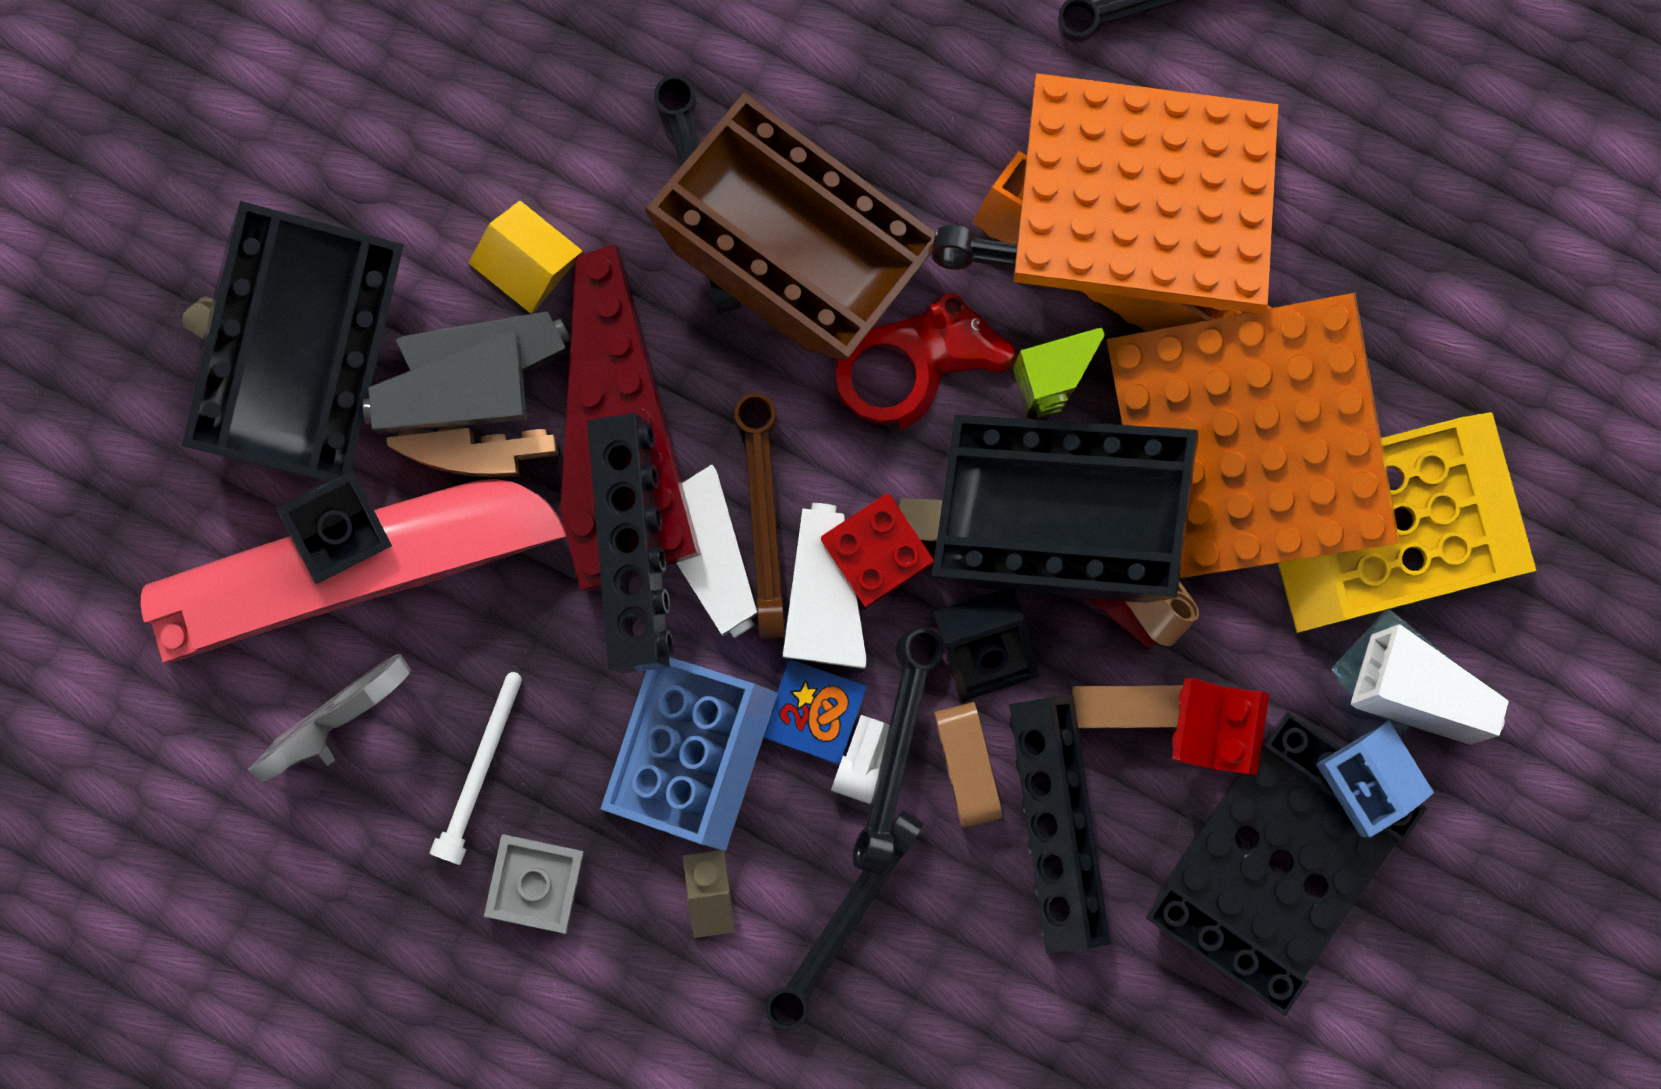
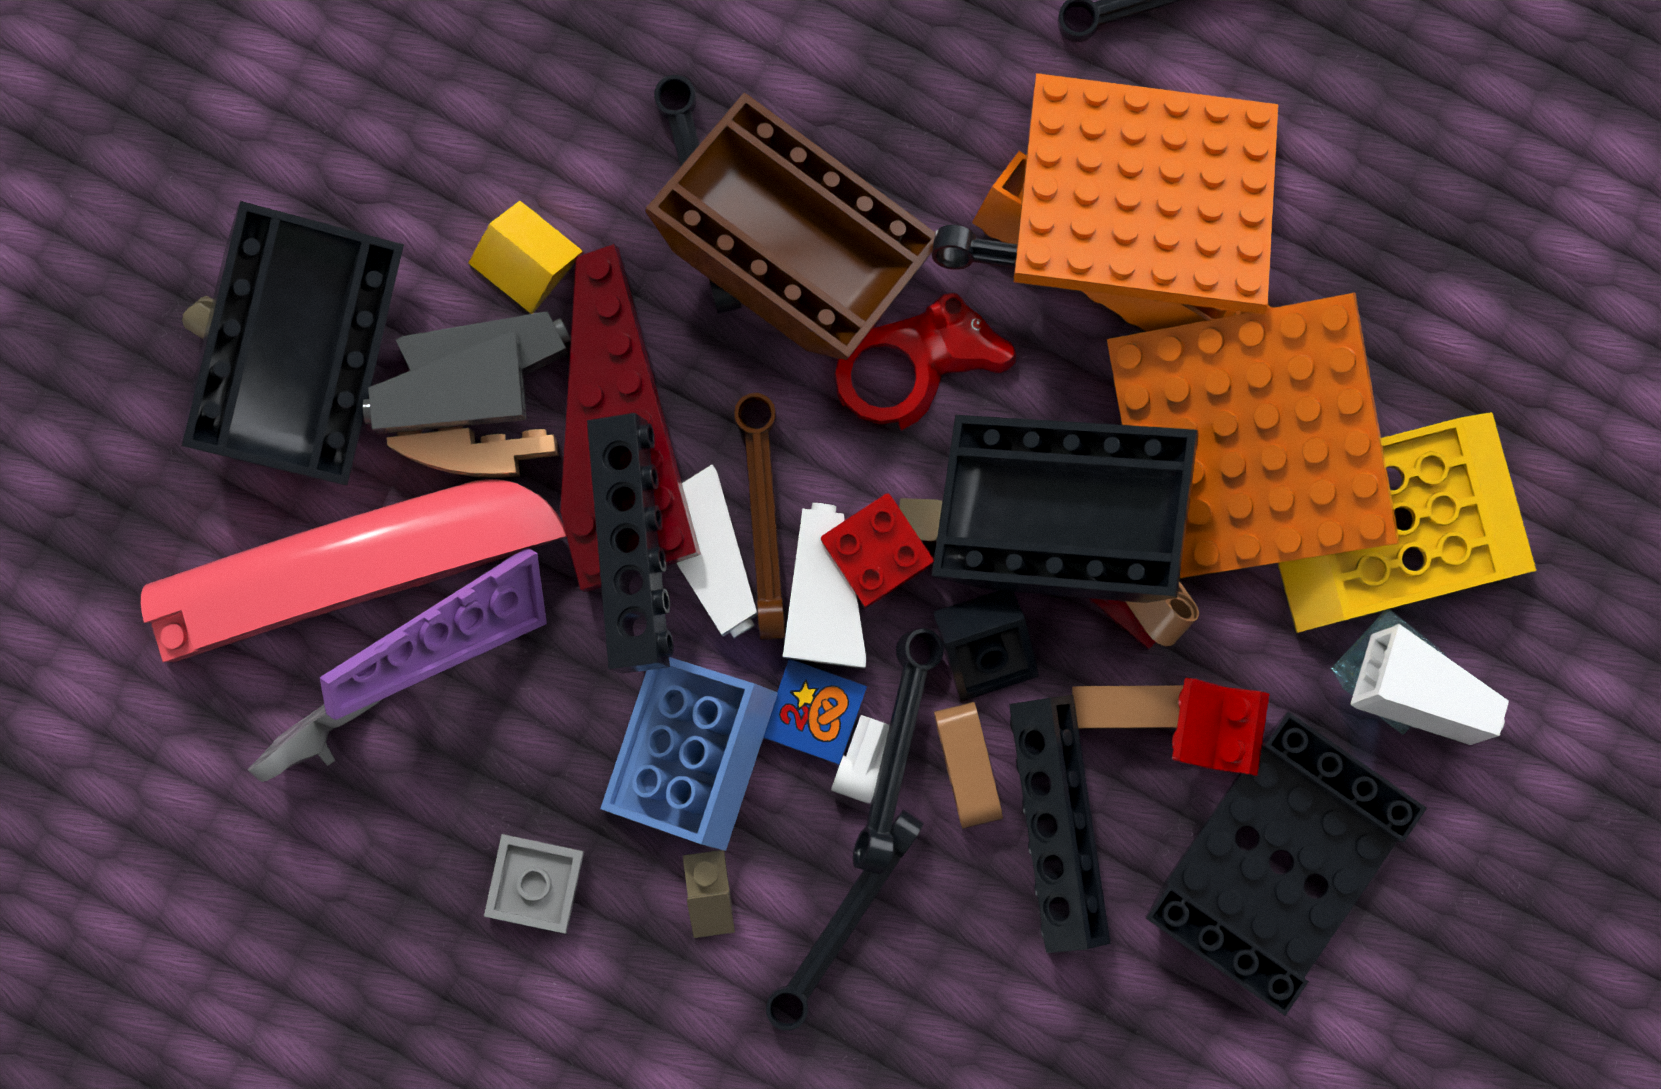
black slope [275,469,392,584] -> none
white piece [429,672,522,865] -> none
lime slope [1013,327,1104,419] -> none
medium blue slope [1316,720,1434,838] -> none
none -> medium lavender wing [320,548,547,720]

